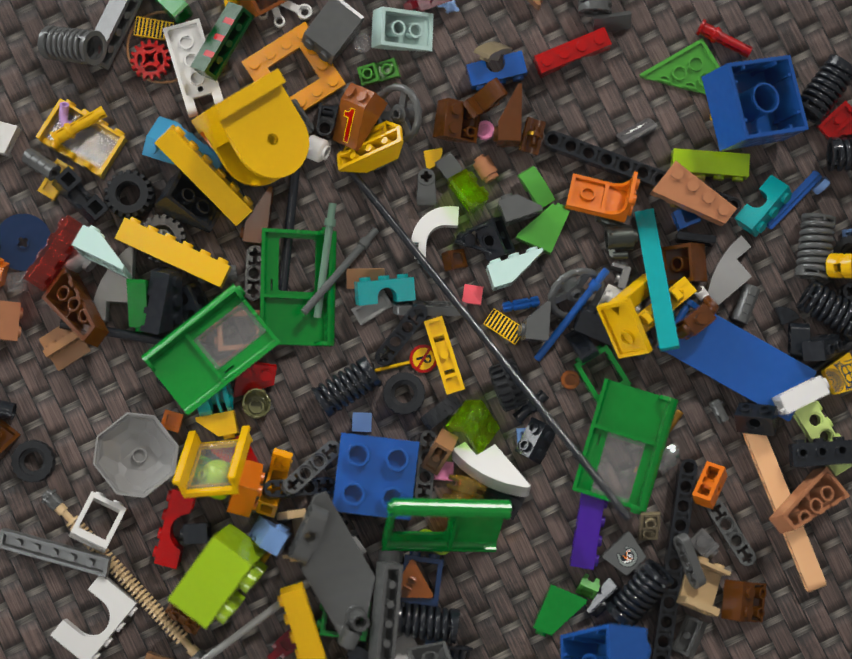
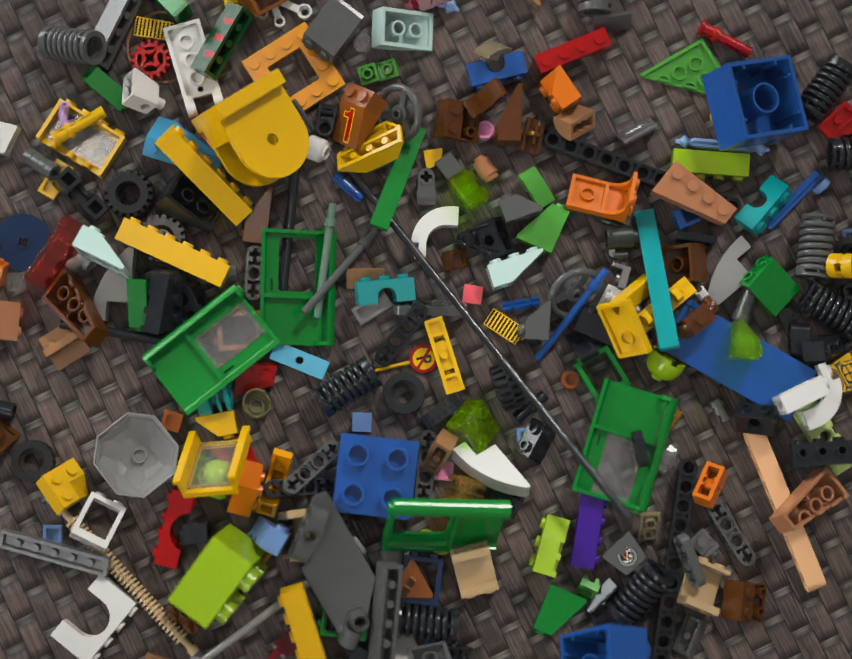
none -> yellow slope [36,457,89,515]
none -> medium blue tile [43,524,64,543]
none -> green slope [80,65,128,111]
none -> white torso [122,68,165,114]
none -> medium azure tile [269,345,330,380]
none -> blue axle [332,172,365,203]
none -> green tile [369,123,427,232]
none -> tan panel [449,540,499,599]
none -> lime wedge [528,514,570,578]
none -> orange slope [538,65,582,114]
none -> medium nougat brick [553,104,595,141]
none -> black beam [631,430,649,468]
none -> lime cylinder [646,345,686,382]
none -> light blue wheel [675,135,770,156]
none -> clear neon green slope [728,318,763,363]
none -> green panel [739,255,801,317]
none -> white arch [799,362,842,431]

